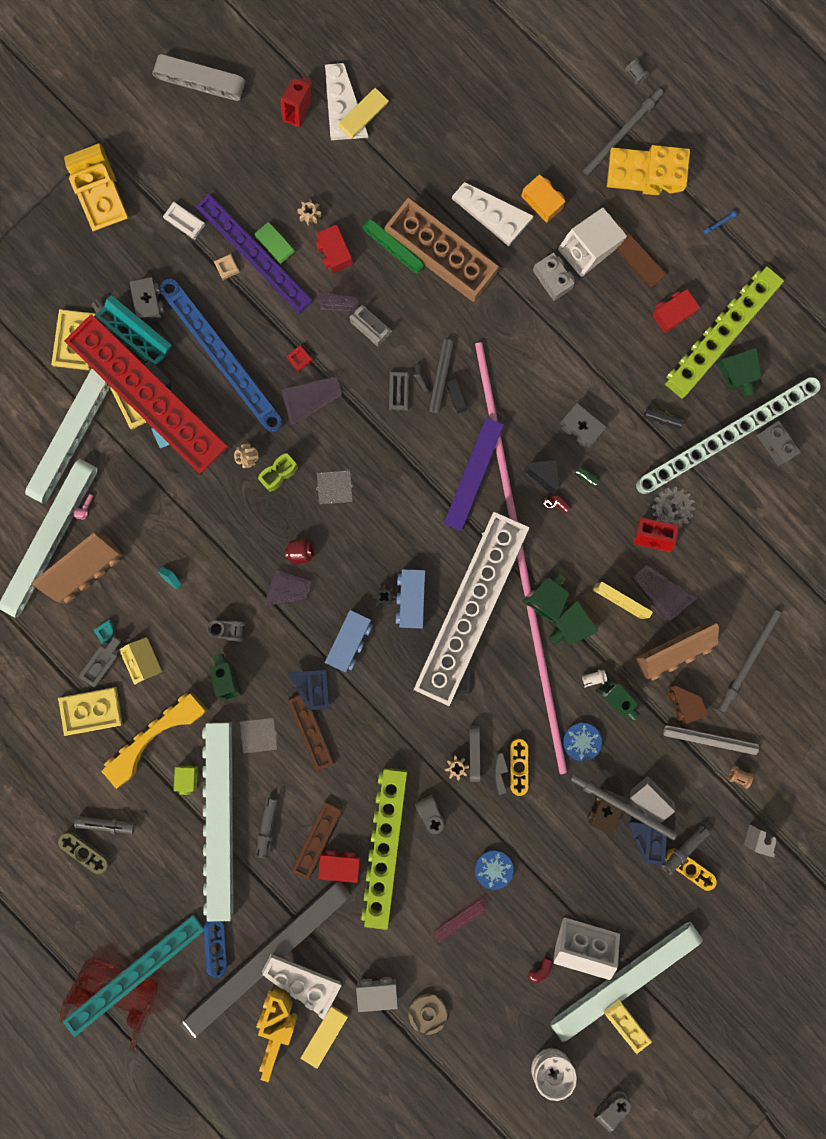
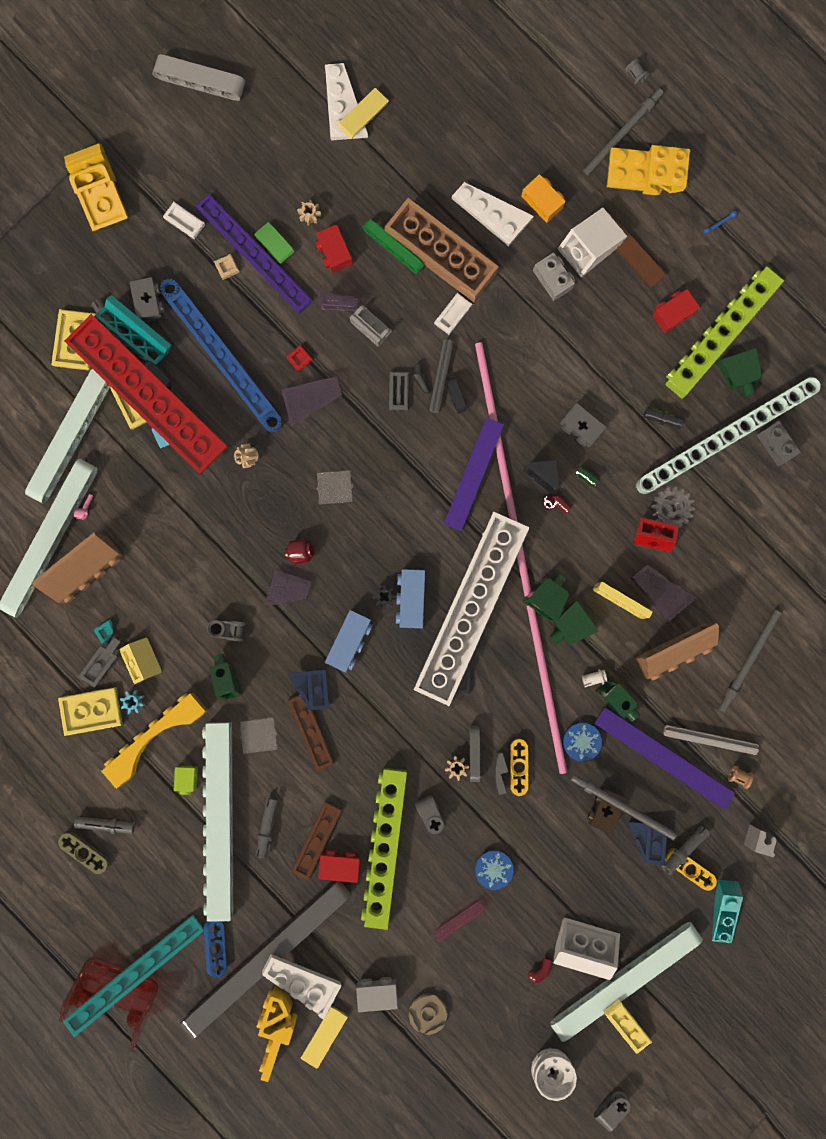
teal tile [157,567,181,589] -> none
lime brick [258,454,298,492] -> none
red torso [281,76,312,128] -> none
light grey brick [630,776,675,823] -> none
reddish brown slope [668,685,708,724] -> none
none -> medium azure gear [120,690,146,714]
none -> white tile [434,293,472,335]
none -> dark purple tile [594,707,735,810]
none -> teal slope [712,880,743,943]

